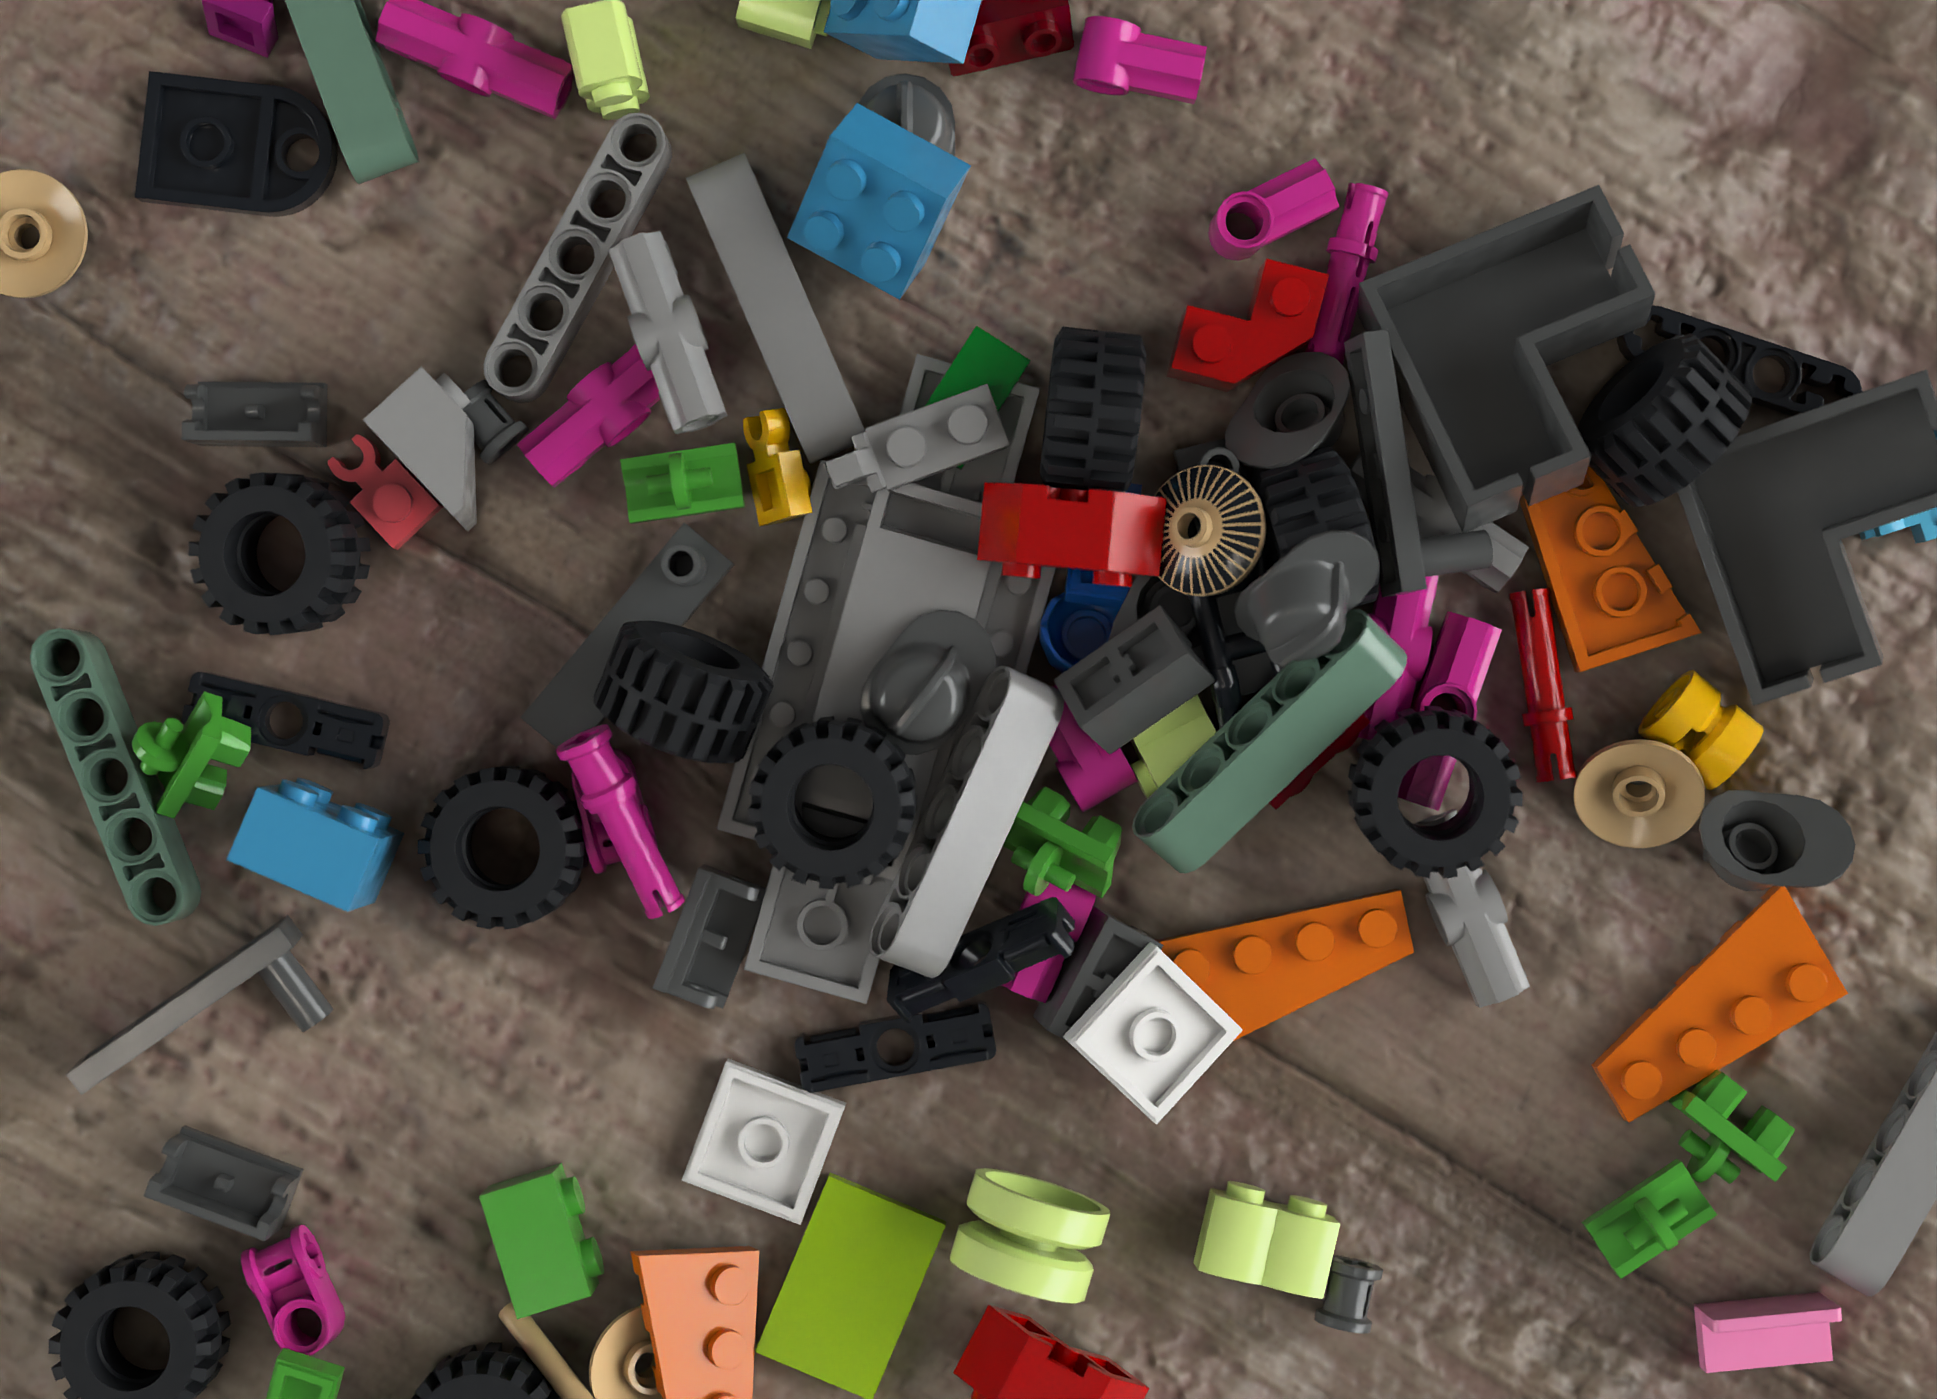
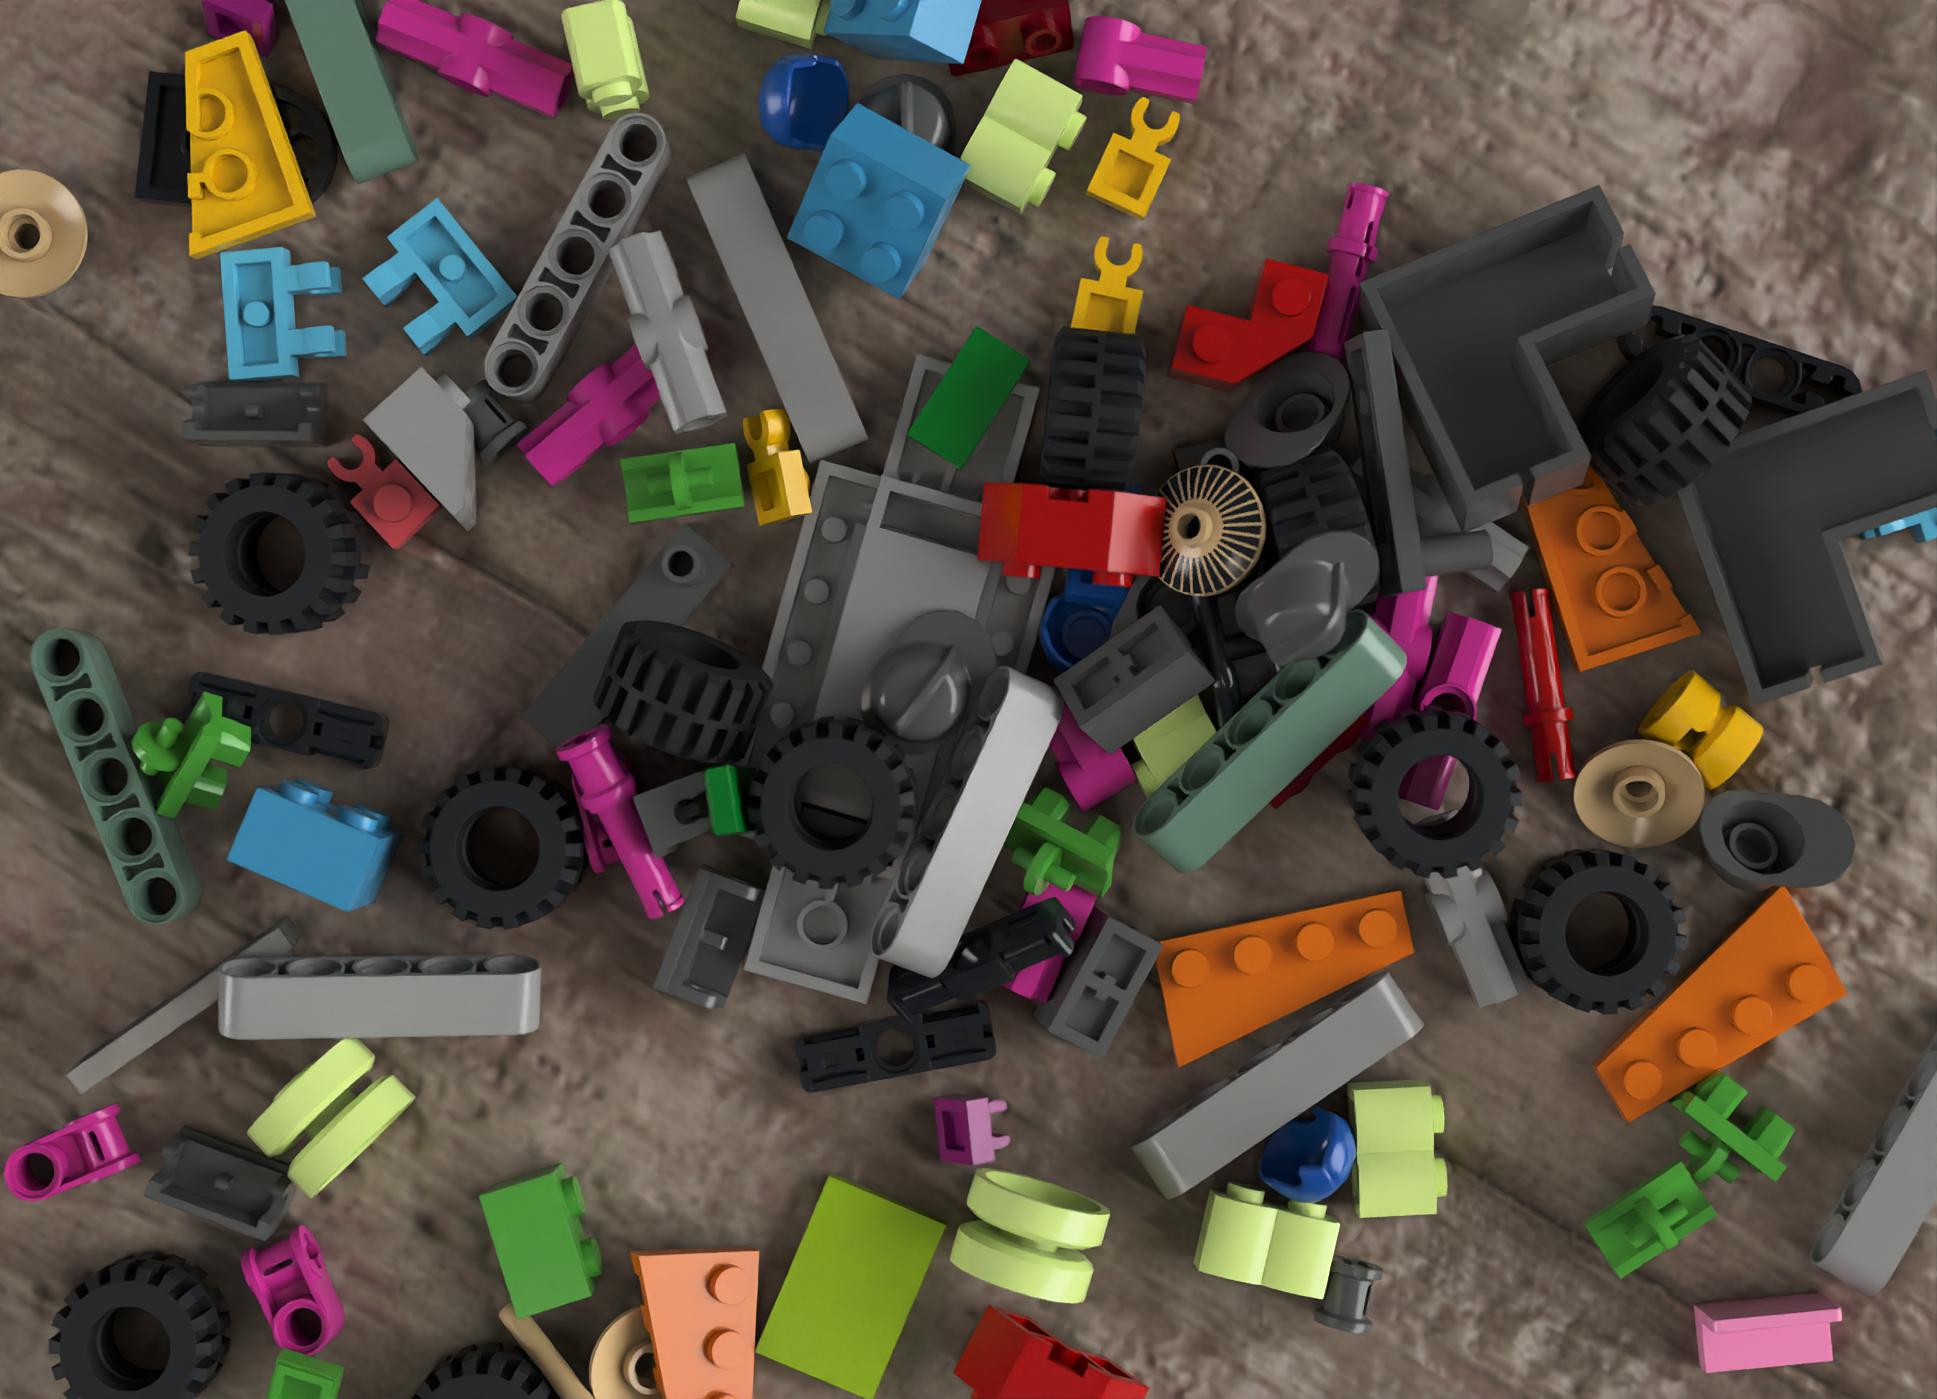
white tile [682,1059,846,1225] -> none
light grey hinge [825,384,1010,493] -> none
white tile [1063,942,1243,1125] -> none
dark pink piece [1208,158,1340,261] -> none
none -> dark pink piece [4,1102,142,1202]
none -> yellow wing [185,30,317,260]
none -> light grey beam [218,955,542,1040]
none -> medium azure plate [220,247,347,382]
none -> yellowish green wheel [246,1038,416,1199]
none -> medium azure plate [362,198,518,357]
none -> dark grey hinge [633,770,712,858]
none -> green tile [703,766,757,836]
none -> blue hair [757,52,849,151]
none -> magenta tile [934,1093,1011,1166]
none -> yellowish green brick [960,58,1087,215]
none -> yellow plate [1070,236,1143,334]
none -> yellow plate [1086,97,1180,221]
none -> light grey beam [1130,971,1424,1200]
none -> blue hair [1259,1106,1357,1204]
none -> yellowish green brick [1347,1079,1448,1218]
none -> black tyre [1510,848,1687,1015]

